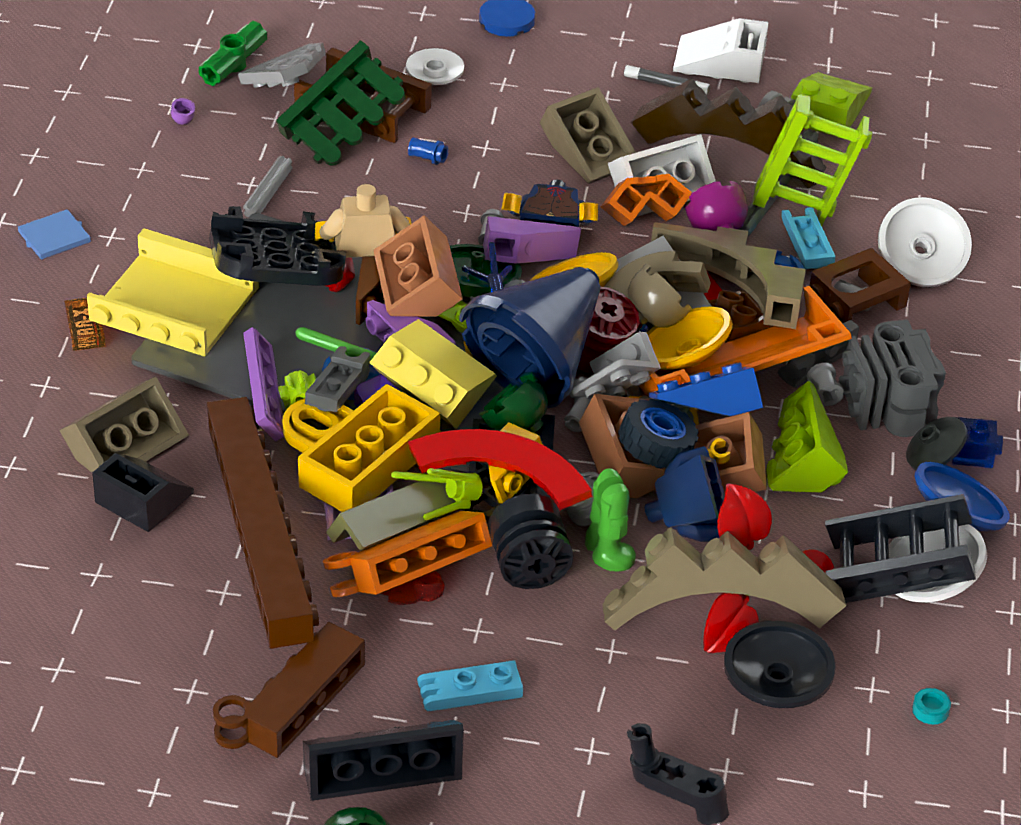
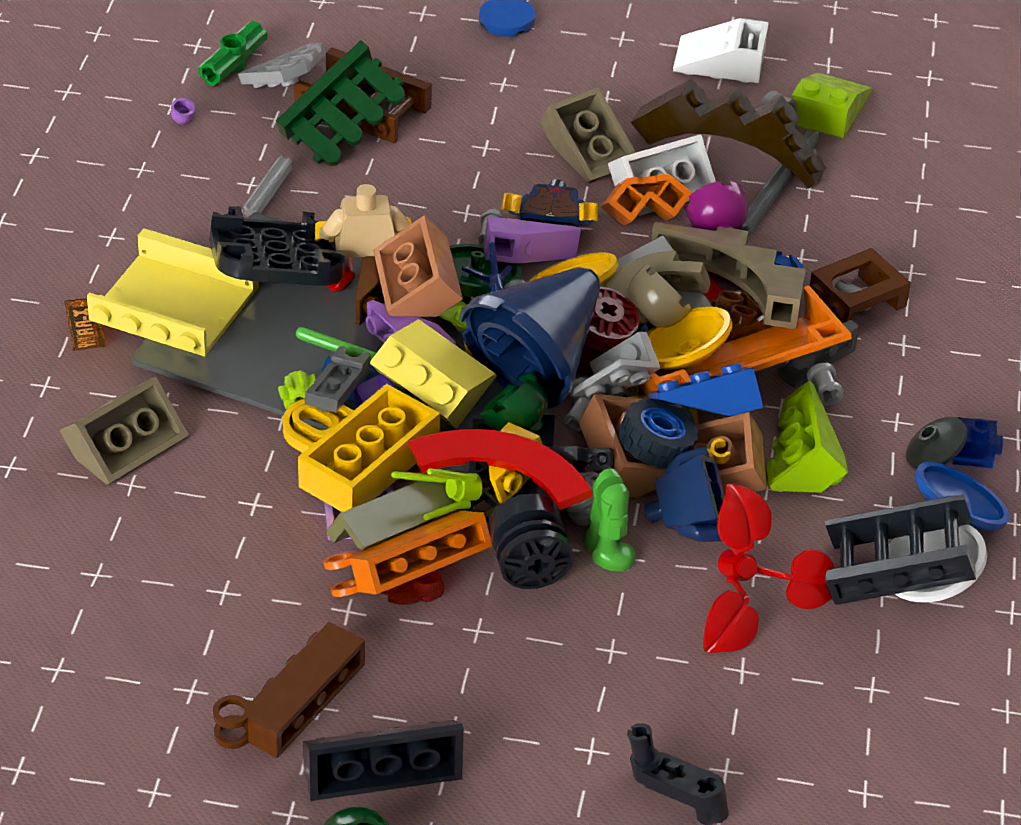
medium blue piece [18,209,91,259] -> none
black slope [92,453,194,532] -> none
reddish brown brick [207,397,319,649] -> none
medium lavender tile [243,327,284,441] -> none
white dish [406,48,464,85] -> none
blue pin [408,137,448,165] -> none
medium azure hinge [417,660,523,711] -> none
dark tan arch [602,527,846,631] -> none
dark grey bar [624,65,710,95] -> none
black dish [724,621,836,708] -> none
lime fence [753,93,872,226] -> none
medium azure hinge [781,207,836,269] -> none
dark grey piece [839,319,946,437] -> none
white dish [878,197,972,287] -> none
teal tile [912,688,951,725] -> none
none -> black hinge [548,446,614,473]

